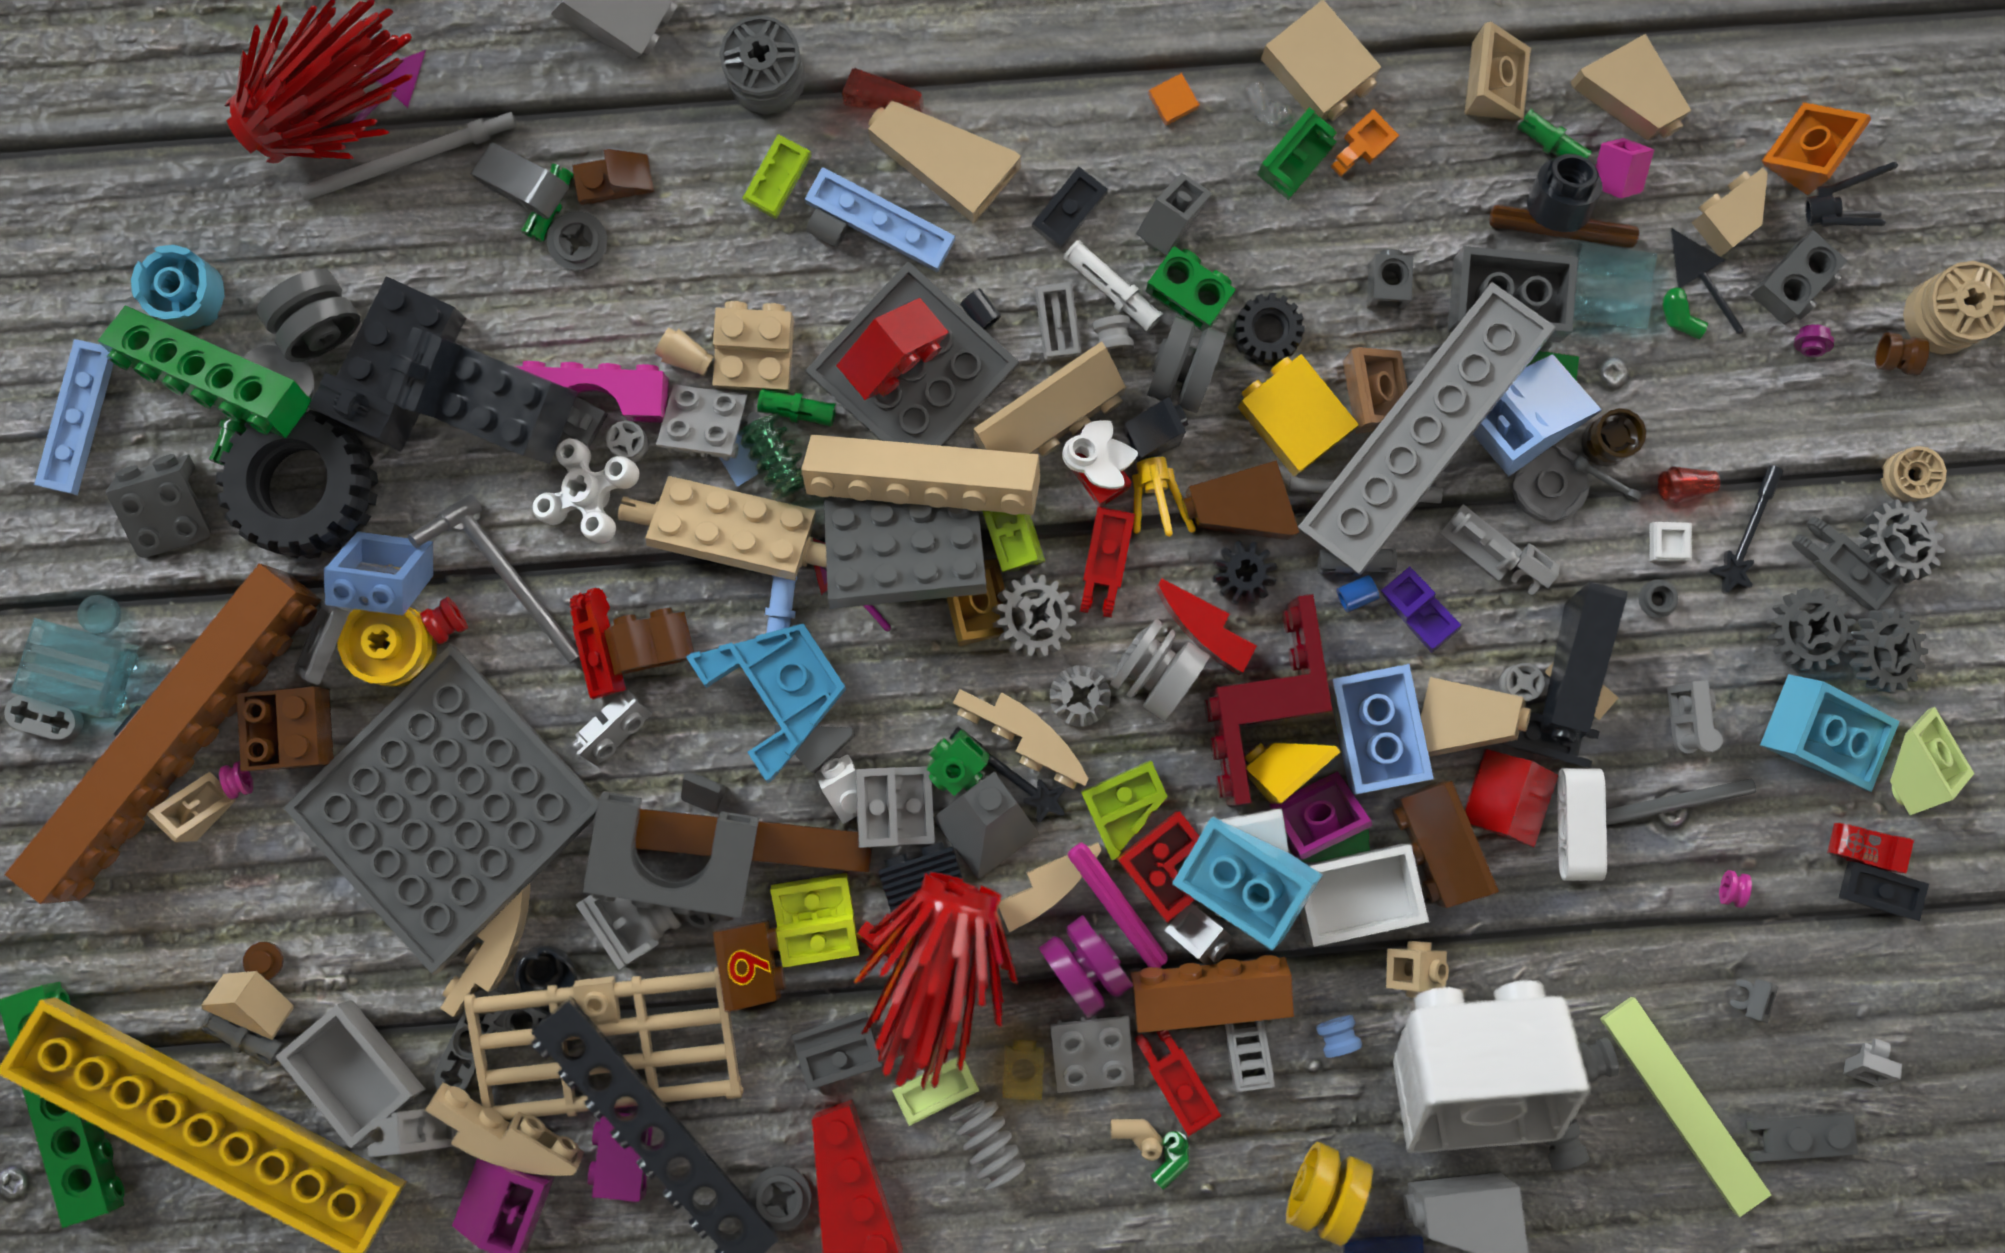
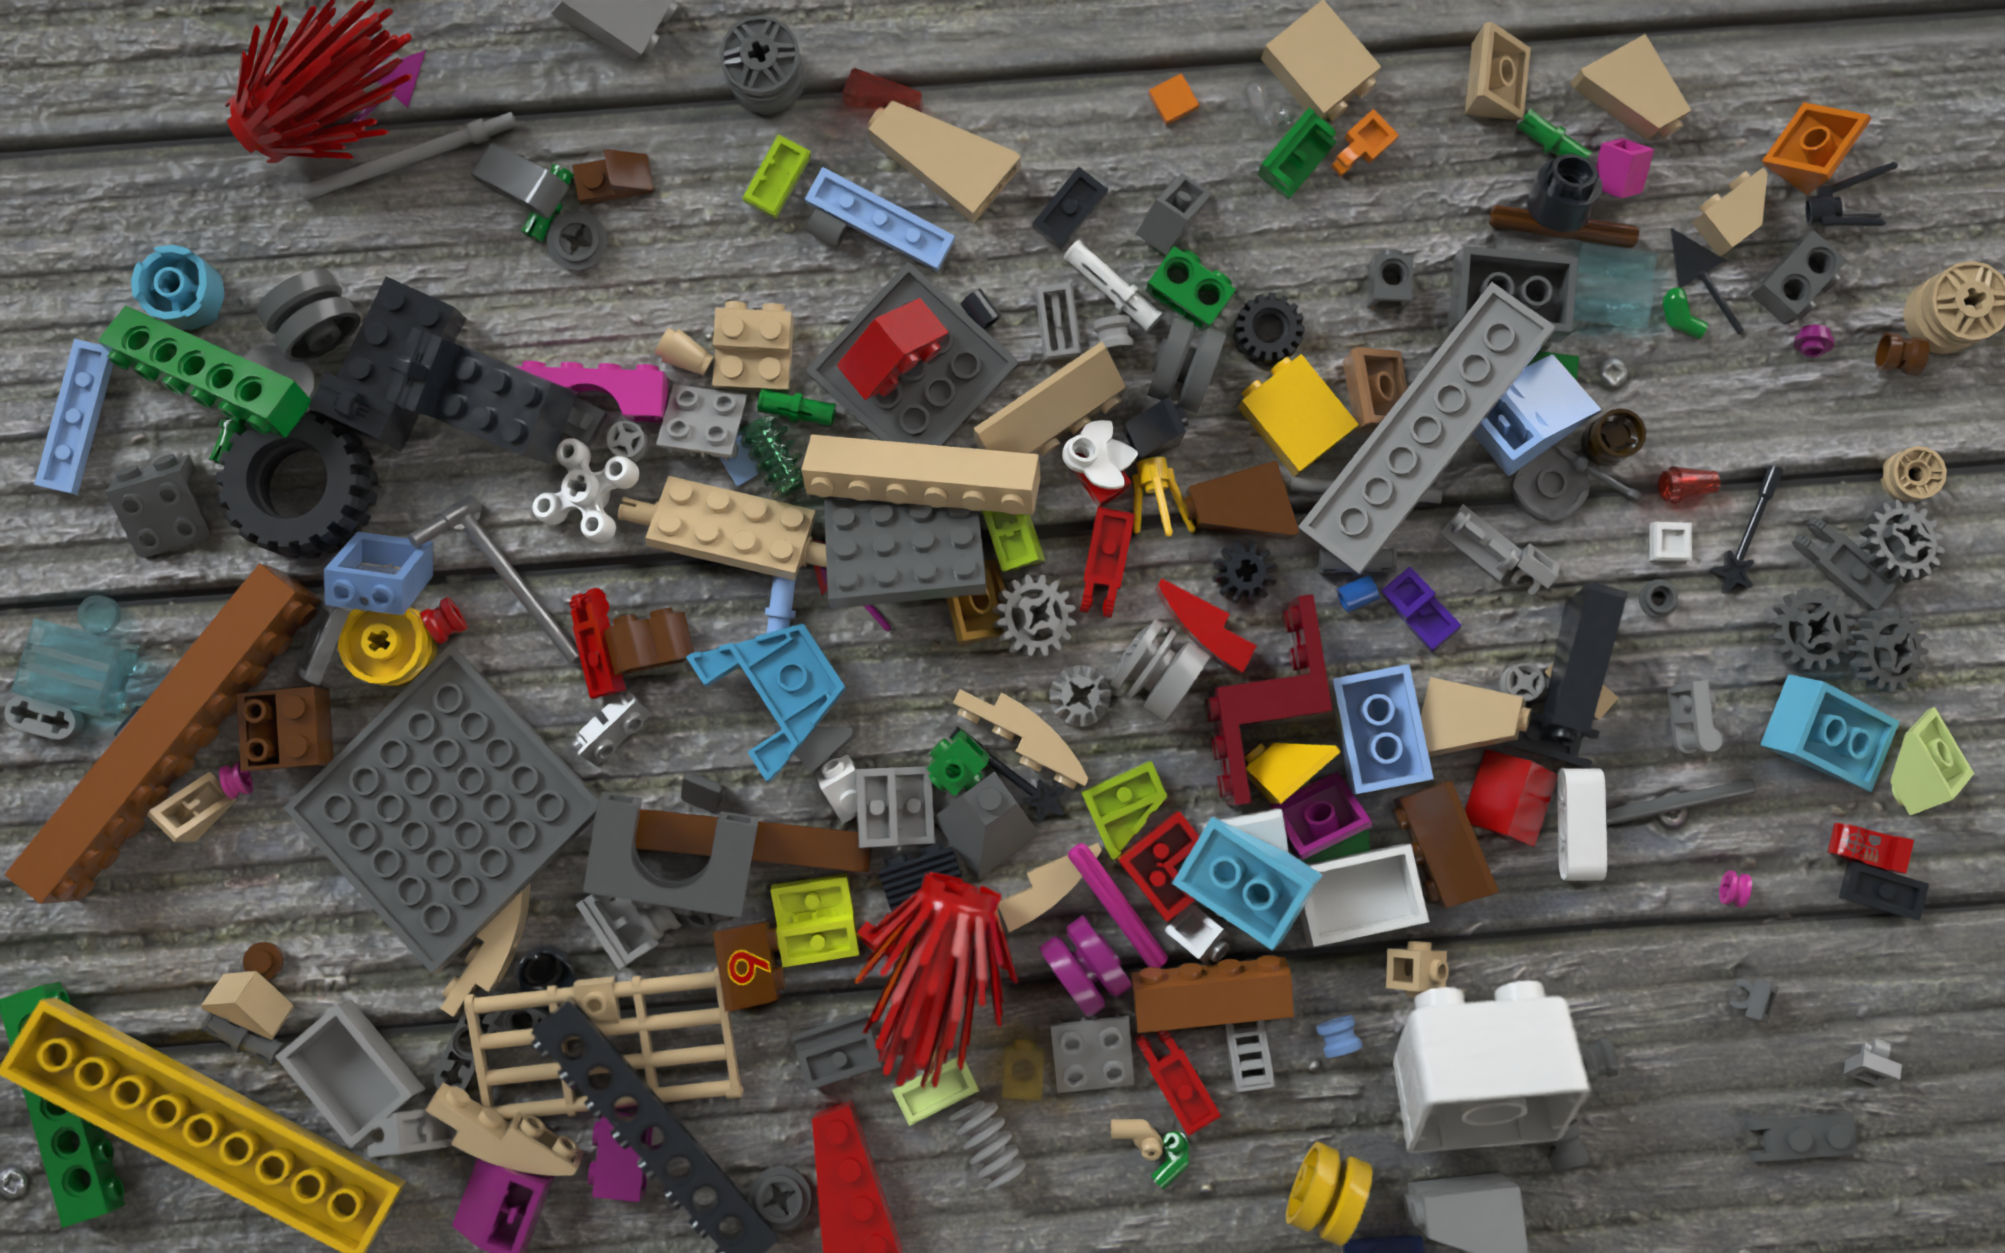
yellowish green tile [1600,997,1771,1217] -> none

